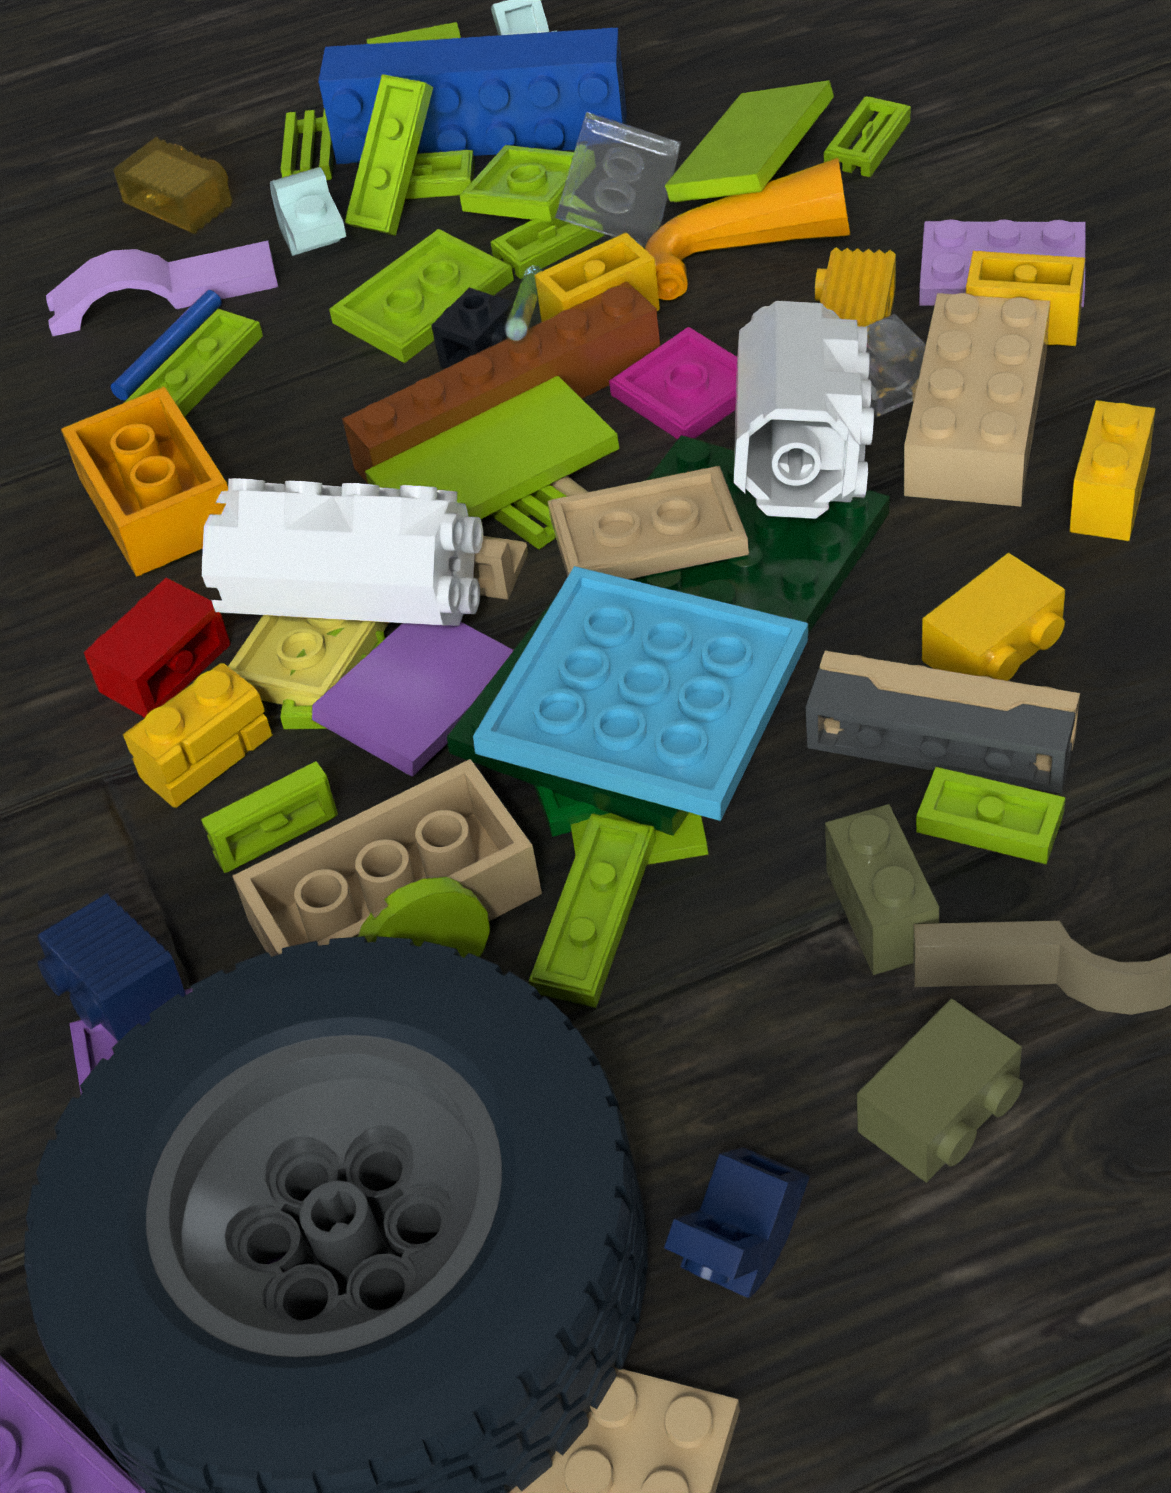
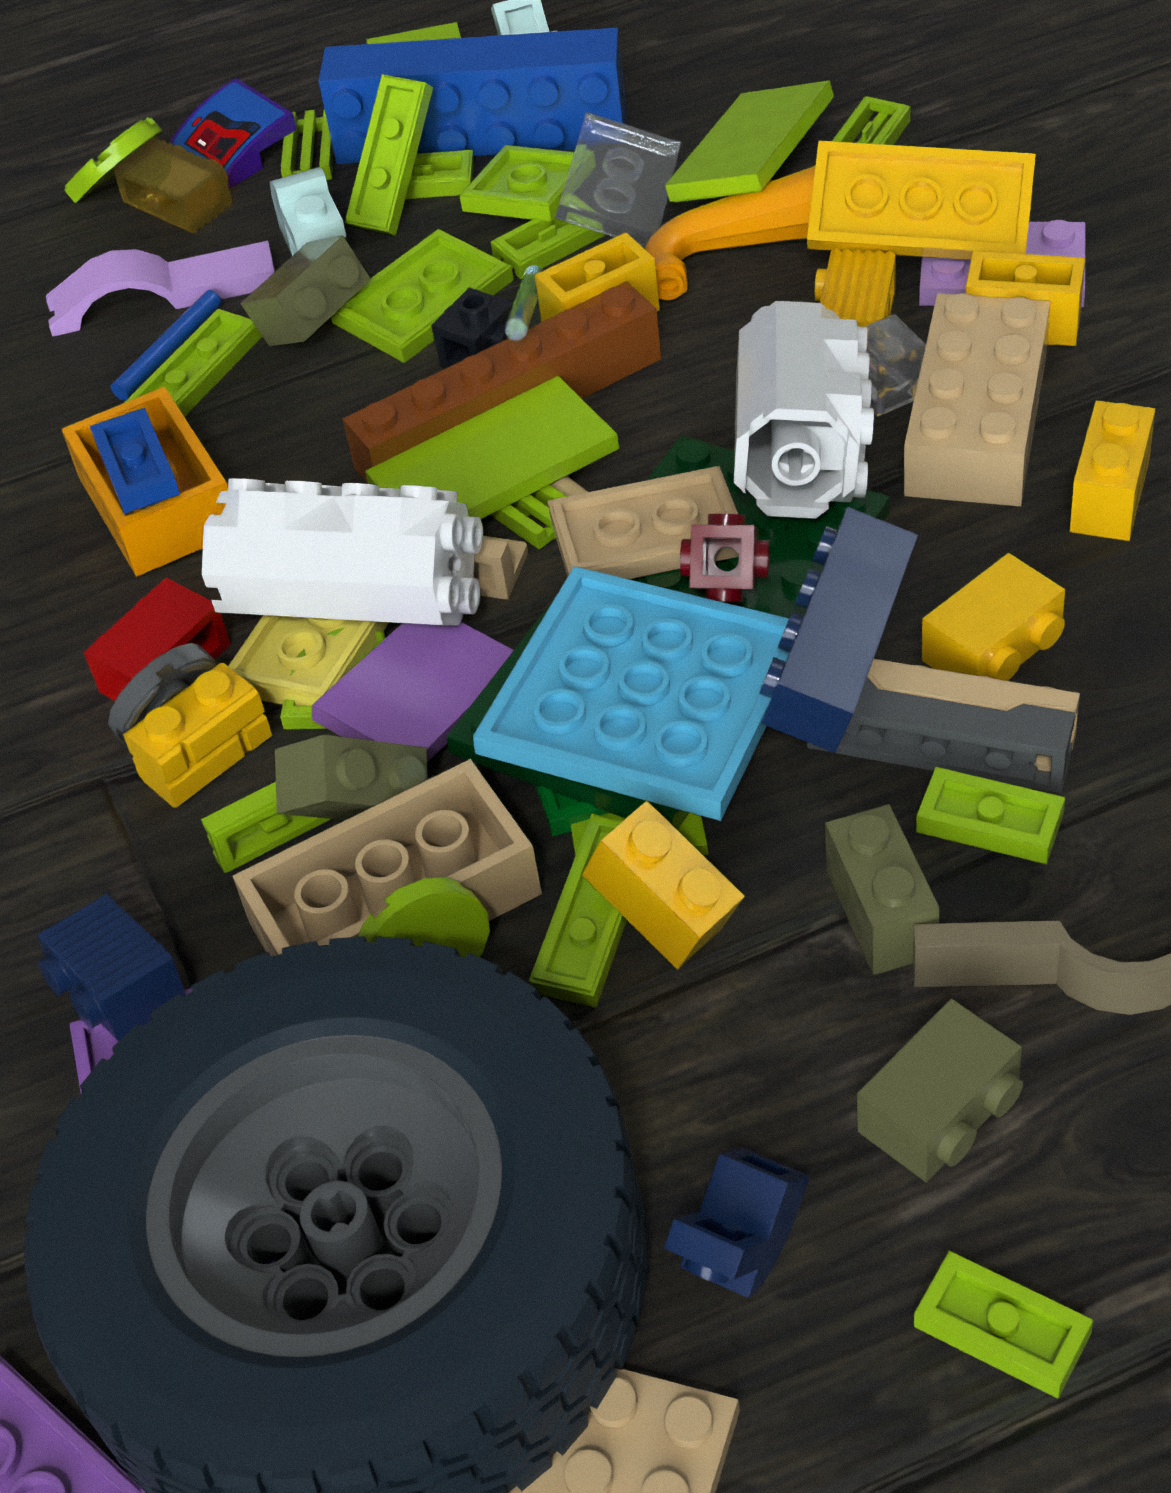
dark pink tile [609,327,737,439] -> none
none -> lime tile [64,117,163,204]
none -> blue plate [90,408,180,514]
none -> dark grey tile [108,643,217,748]
none -> slope [167,78,297,191]
none -> olive brick [240,235,371,347]
none -> olive brick [275,735,428,820]
none -> yellow brick [582,801,745,970]
none -> brick [680,514,770,602]
none -> dark blue brick [759,507,918,753]
none -> yellow plate [807,141,1036,260]
none -> lime plate [914,1251,1093,1399]

